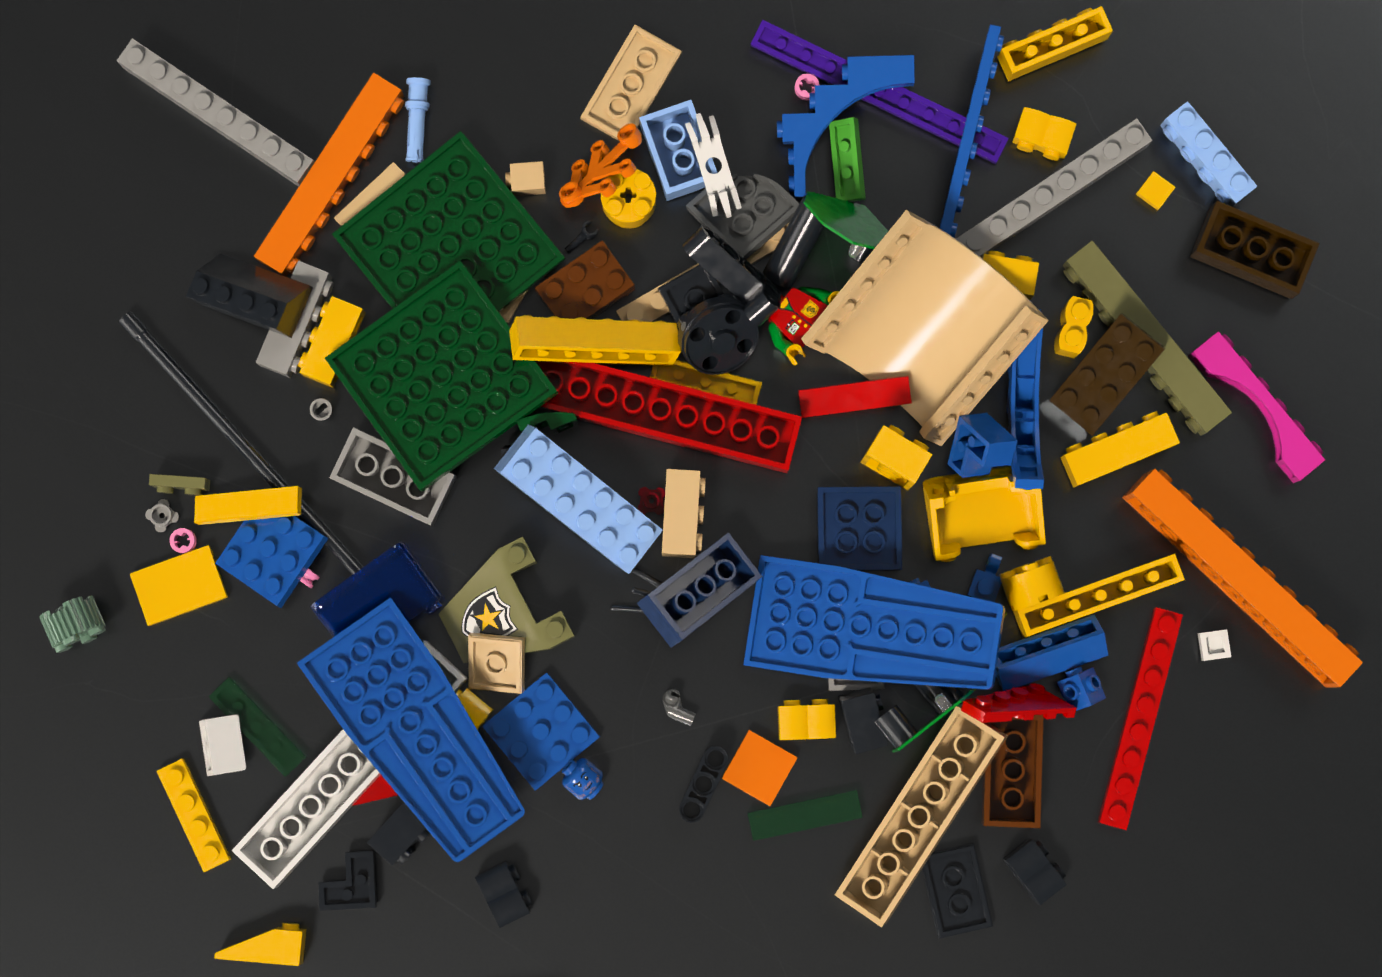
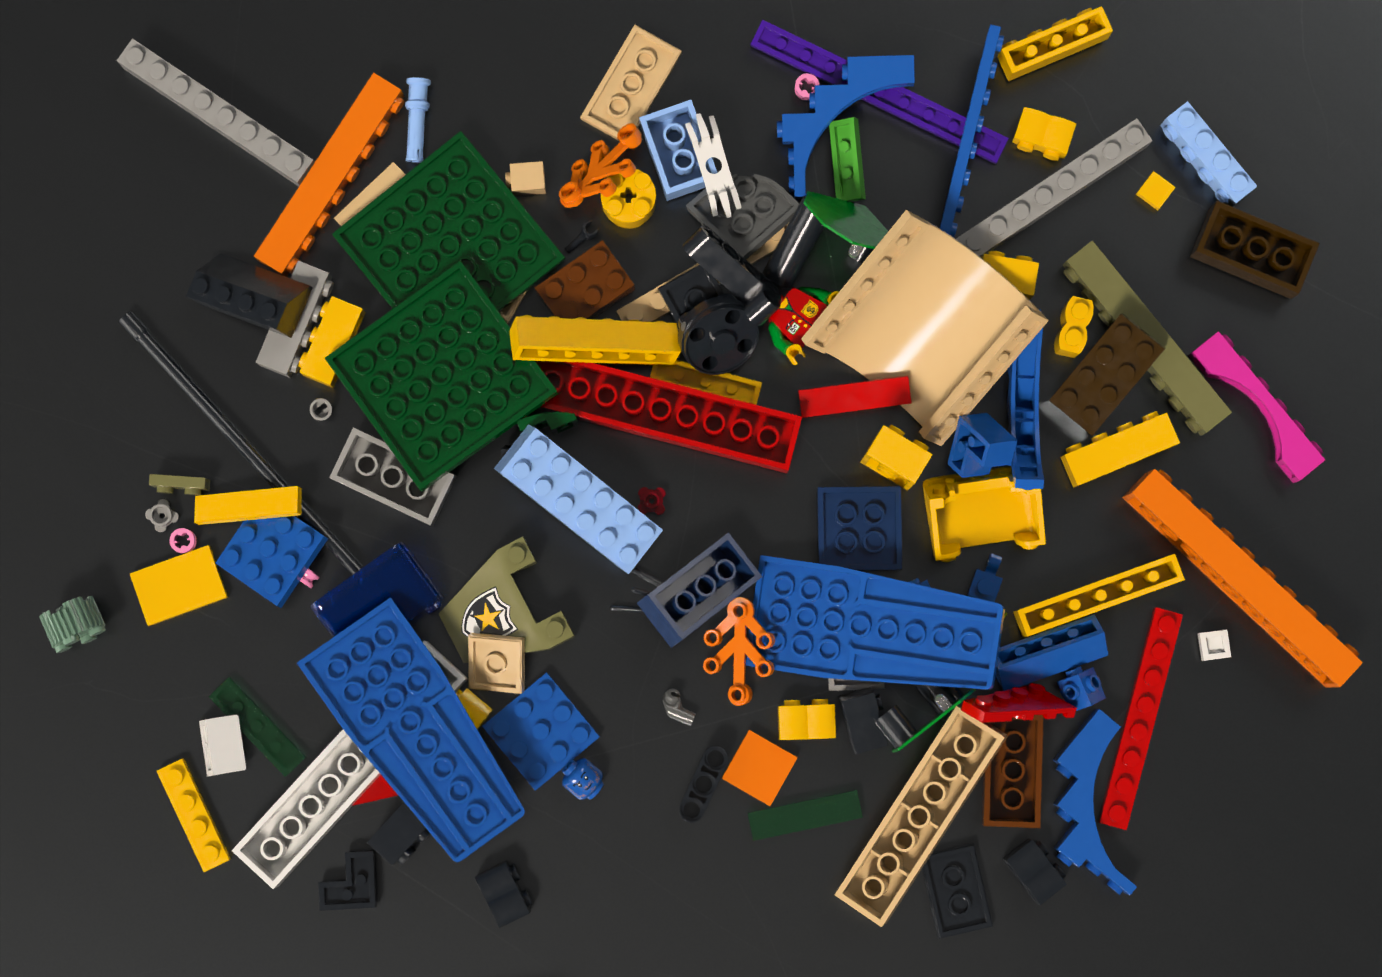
yellow slope [214,923,307,966] -> none
tan brick [662,469,706,558] -> none
yellow brick [999,556,1065,611] -> none
none -> orange plant [703,597,775,706]
none -> blue arch [1053,709,1137,895]

